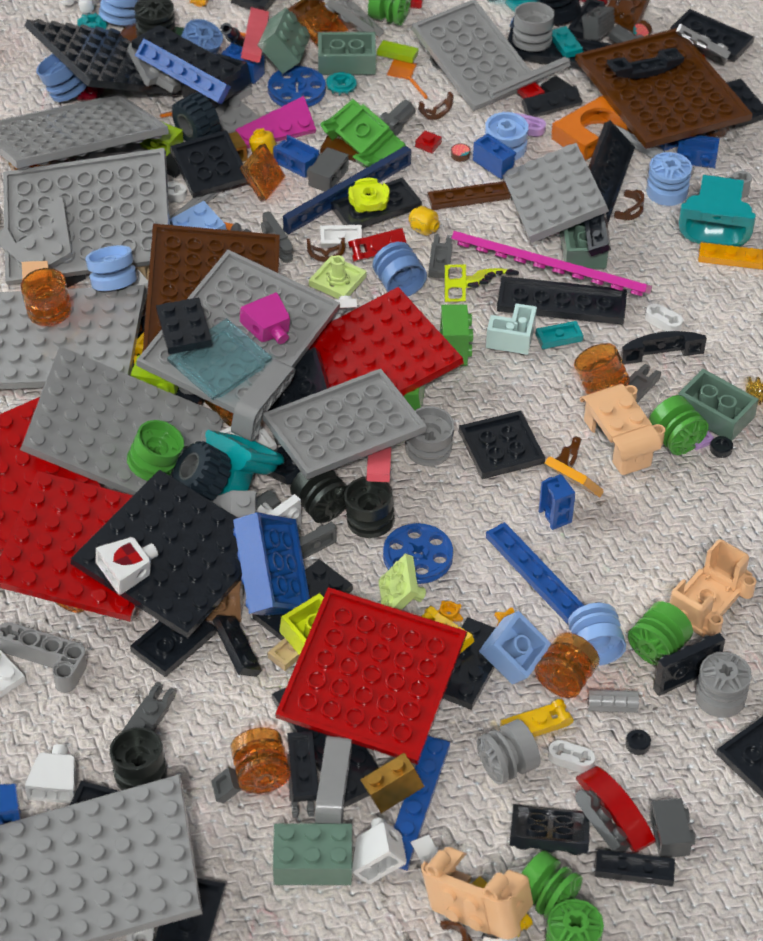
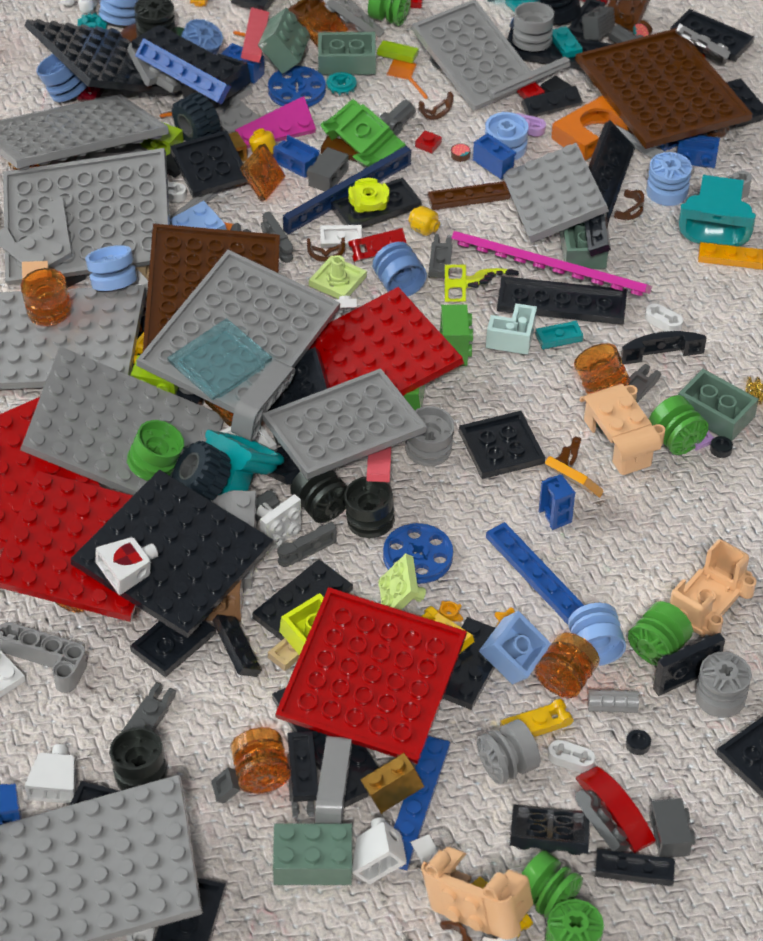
black plate [156,297,212,355] -> none
black pin [220,23,245,47] -> none
blue slope [233,512,310,615] -> none
dark pink torso [239,292,290,344] -> none
black slope [607,47,685,79] -> none

